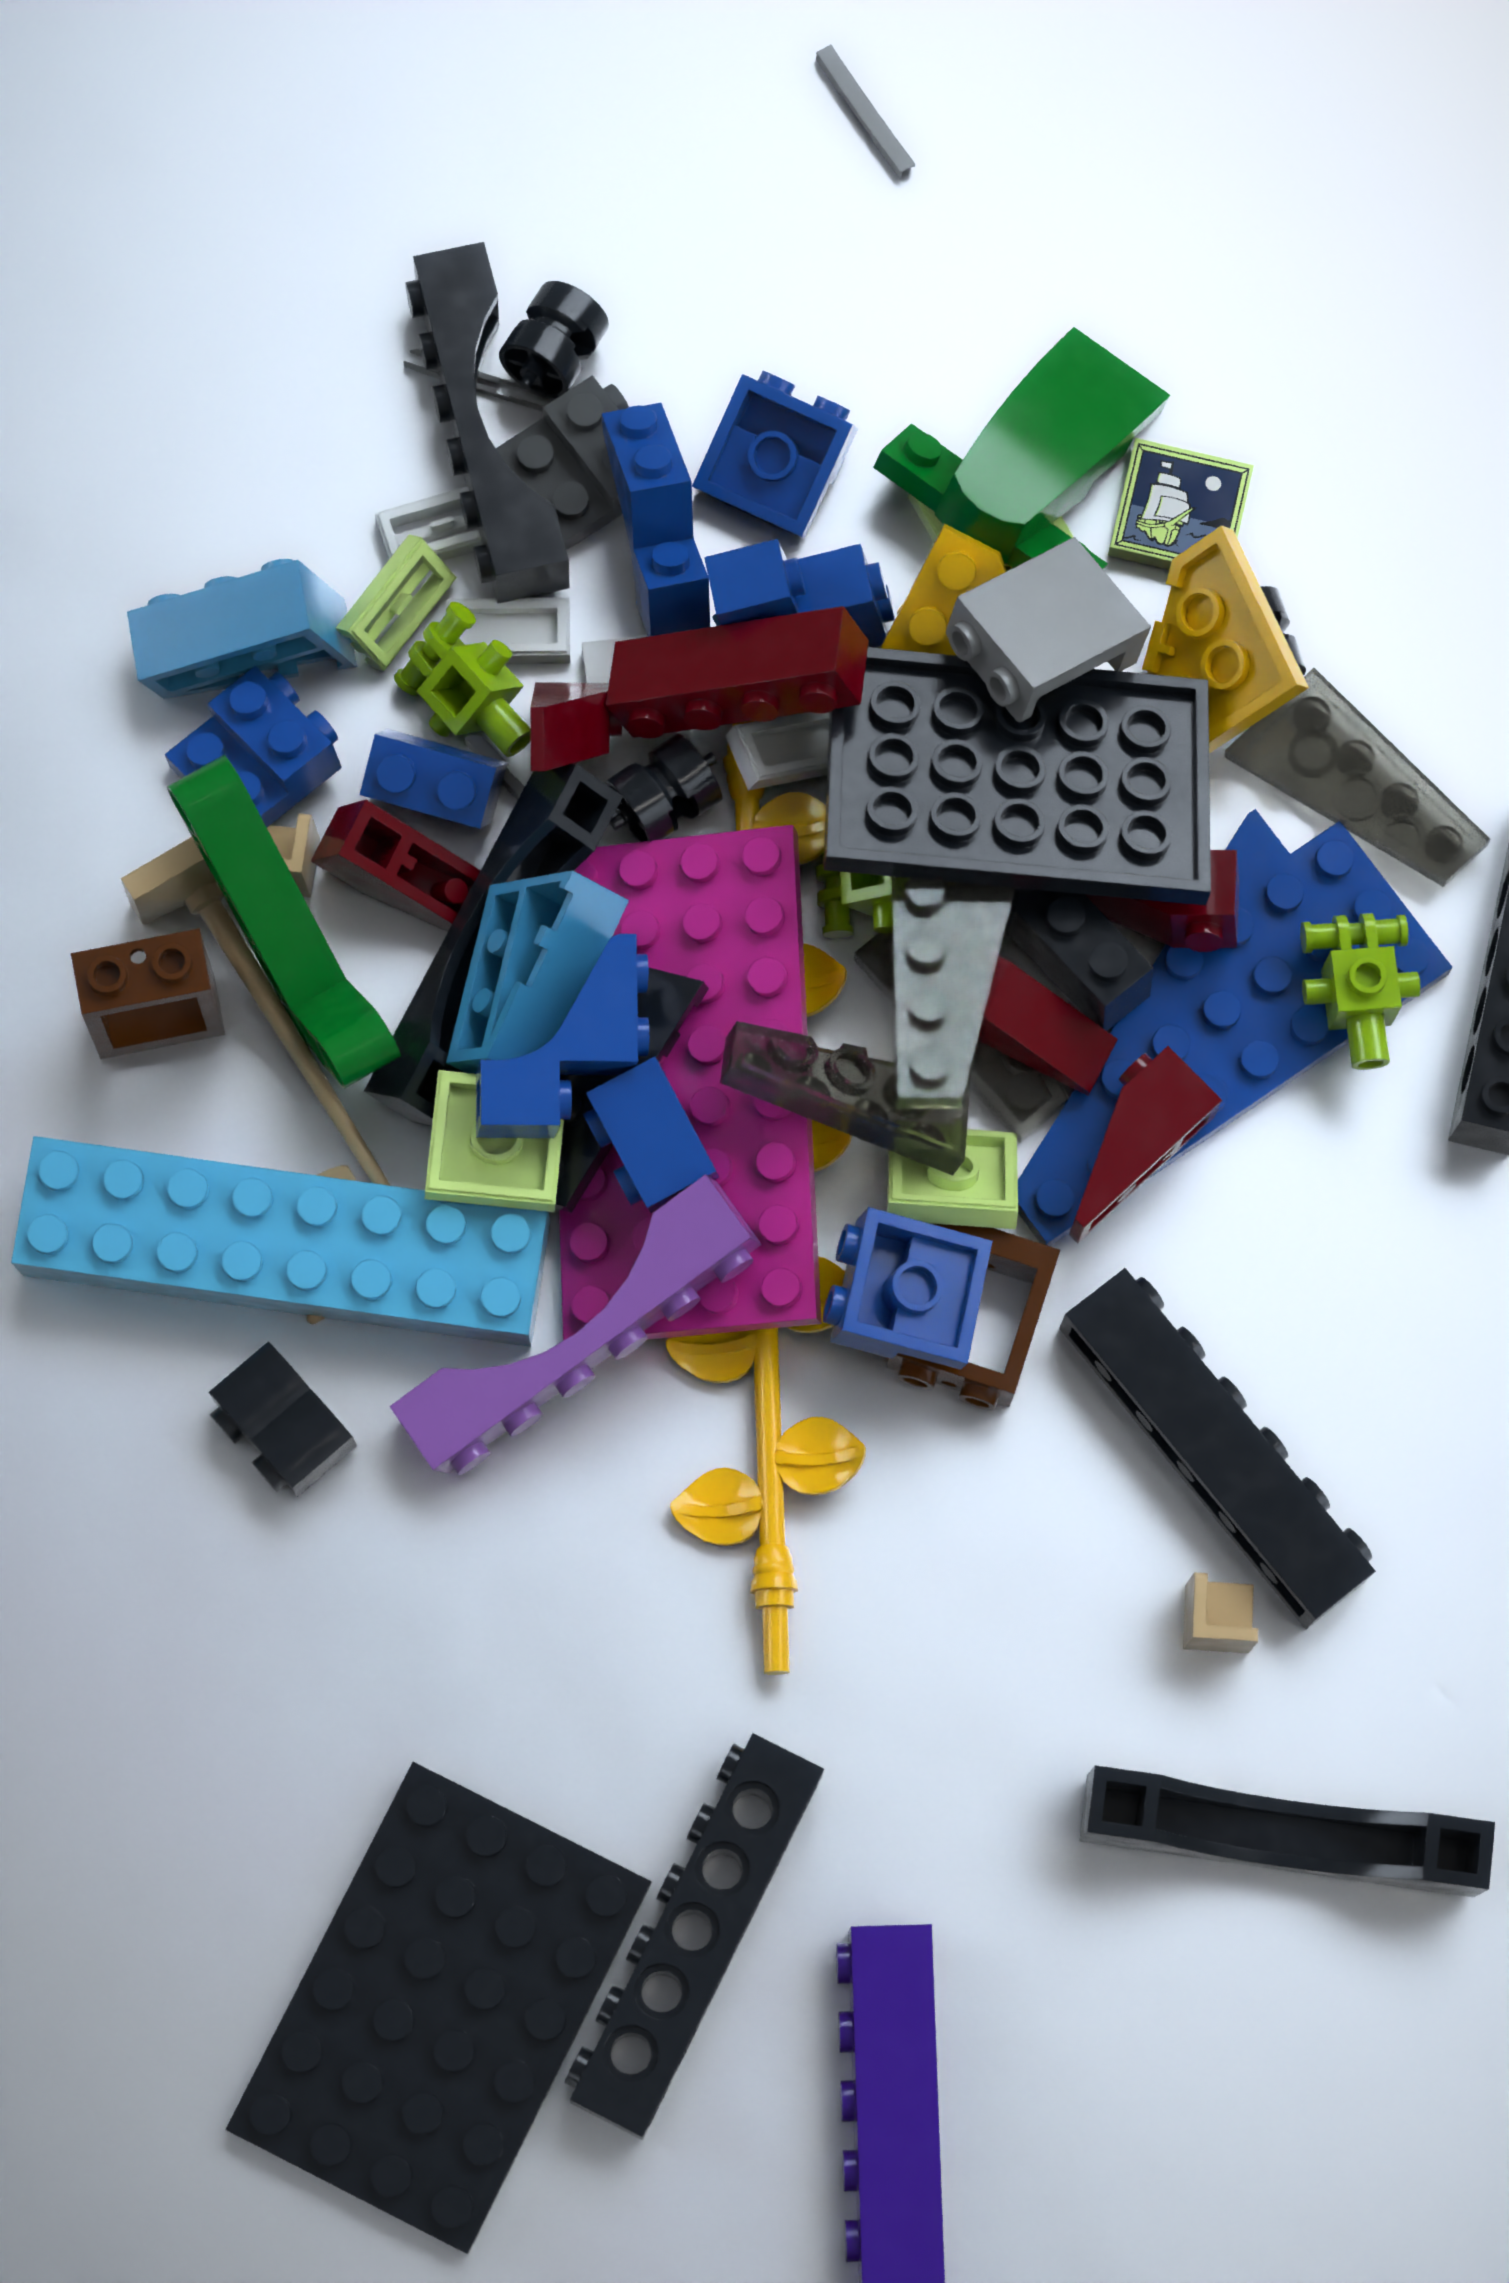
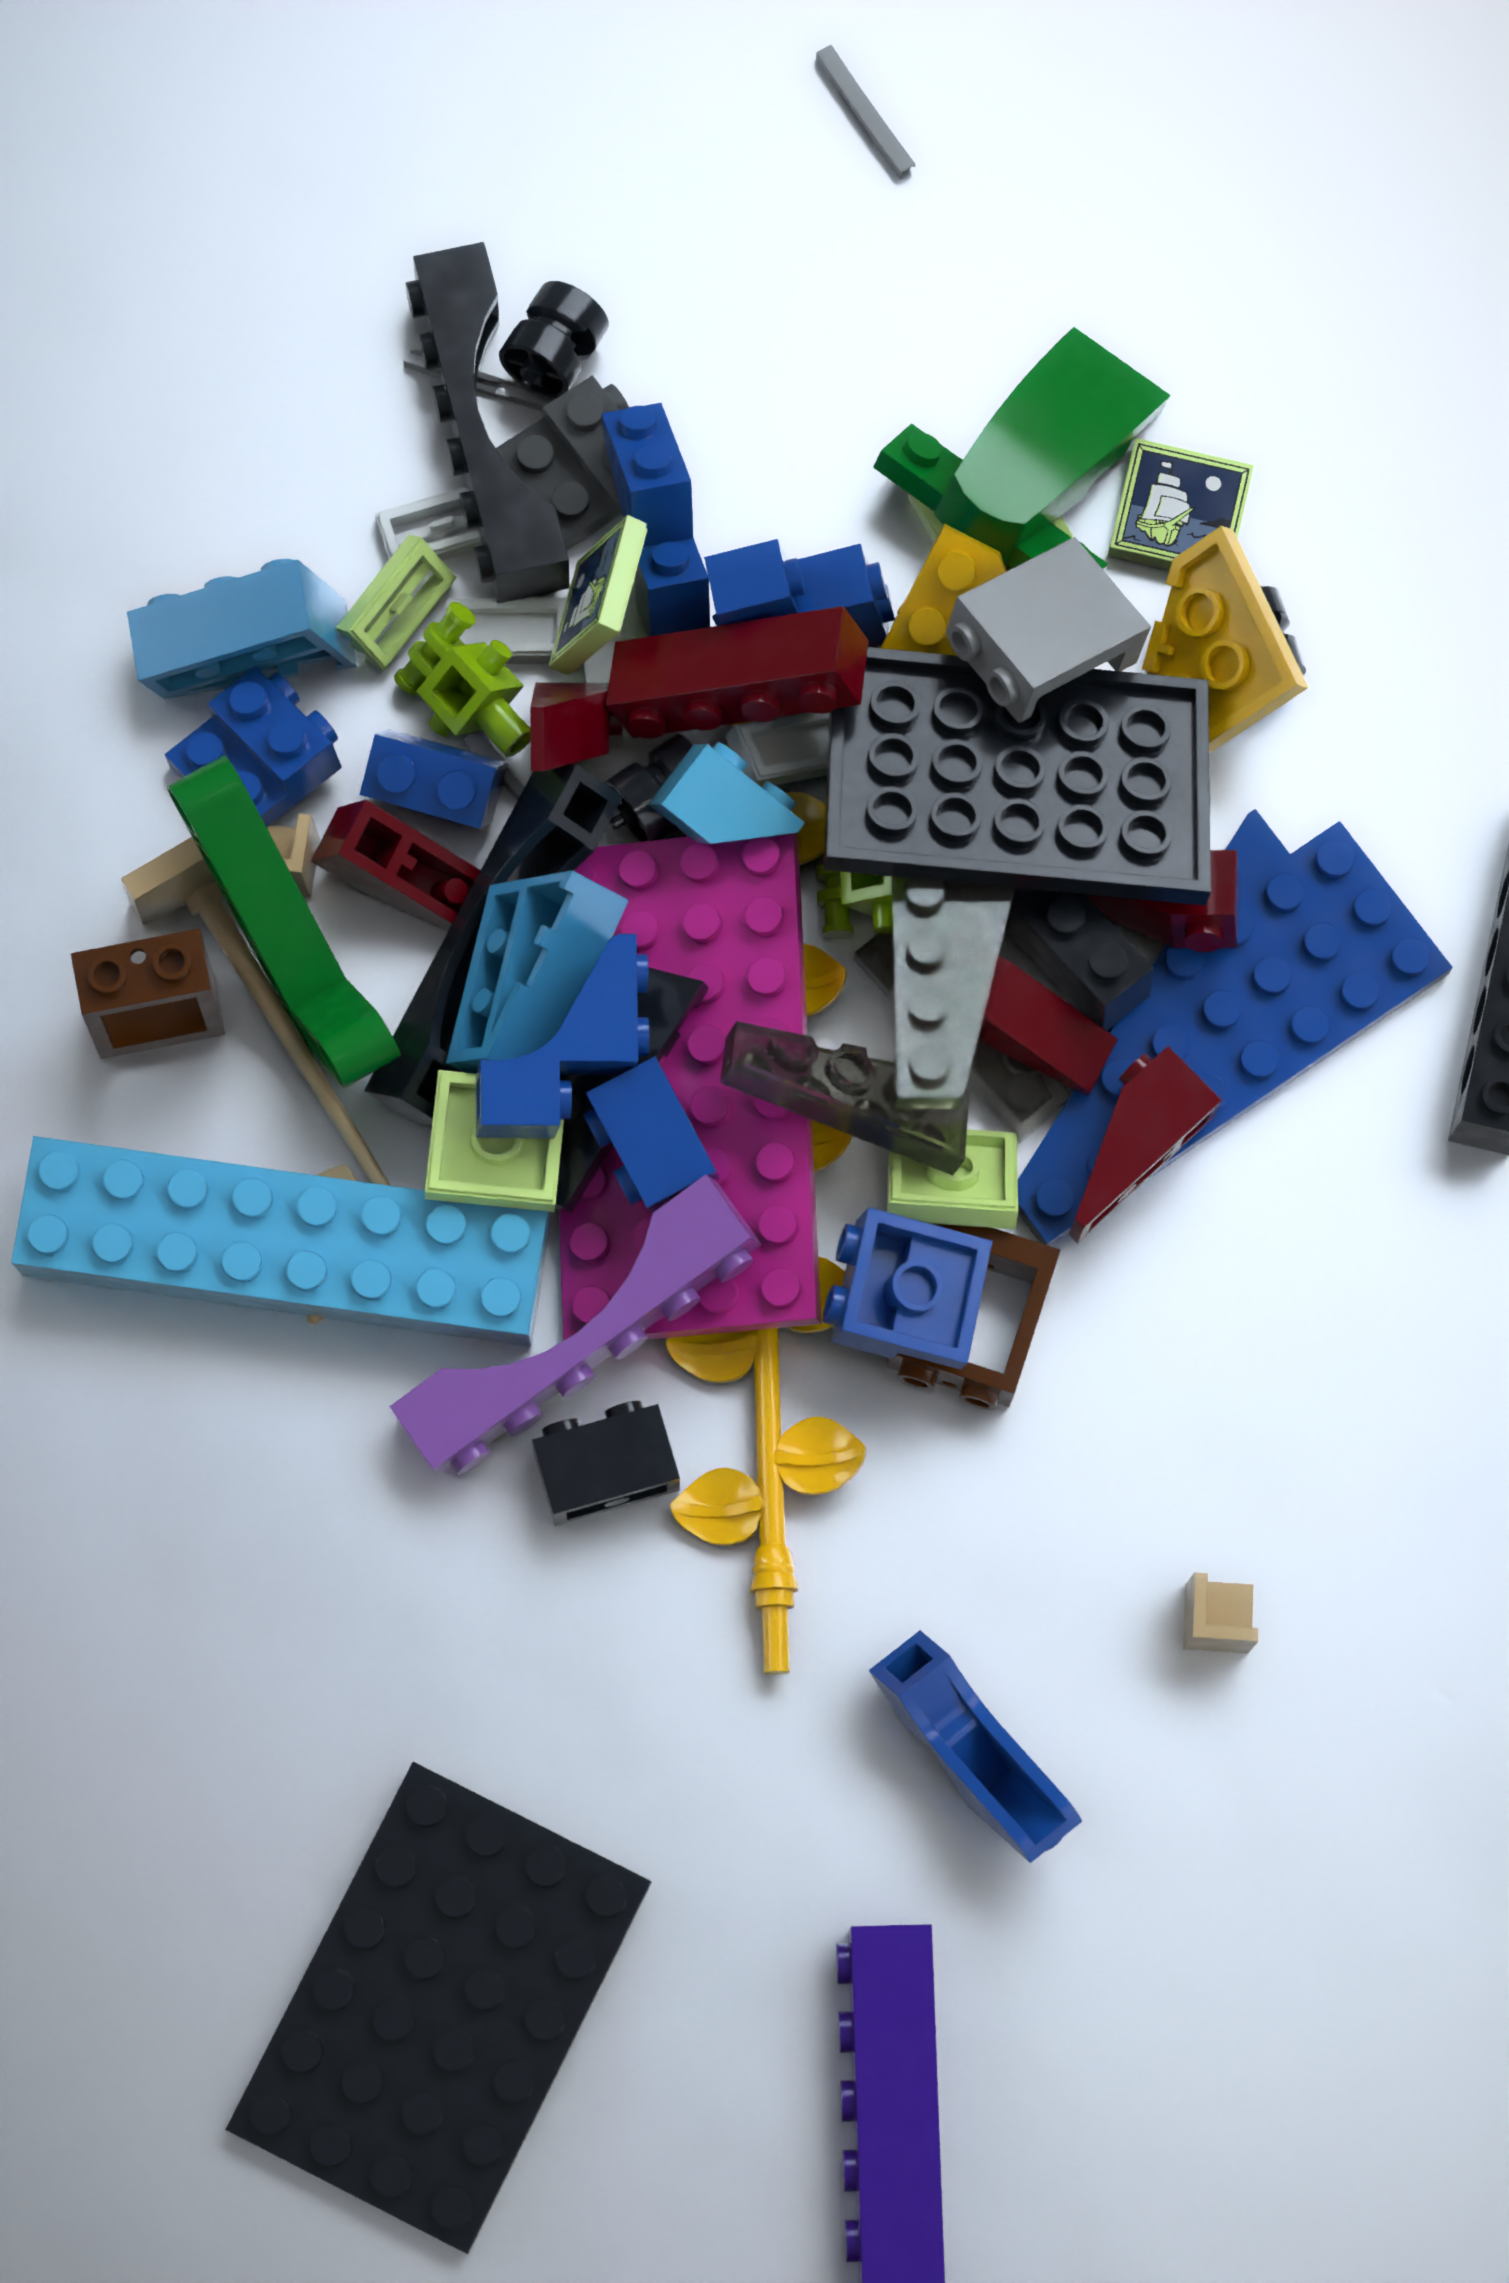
black brick [208,1341,357,1497] -> none
black brick [564,1733,824,2140] -> none
blue plate [692,370,859,539] -> none
black brick [1059,1268,1376,1629] -> none
black arch [1079,1765,1495,1897] -> none
clear smoke wing [1224,667,1491,887] -> none
lime piece [1300,913,1420,1070] -> none
none -> black brick [532,1400,680,1526]
none -> yellowish green tile [548,515,648,675]
none -> medium azure slope [648,742,805,844]
none -> blue arch [869,1630,1082,1863]

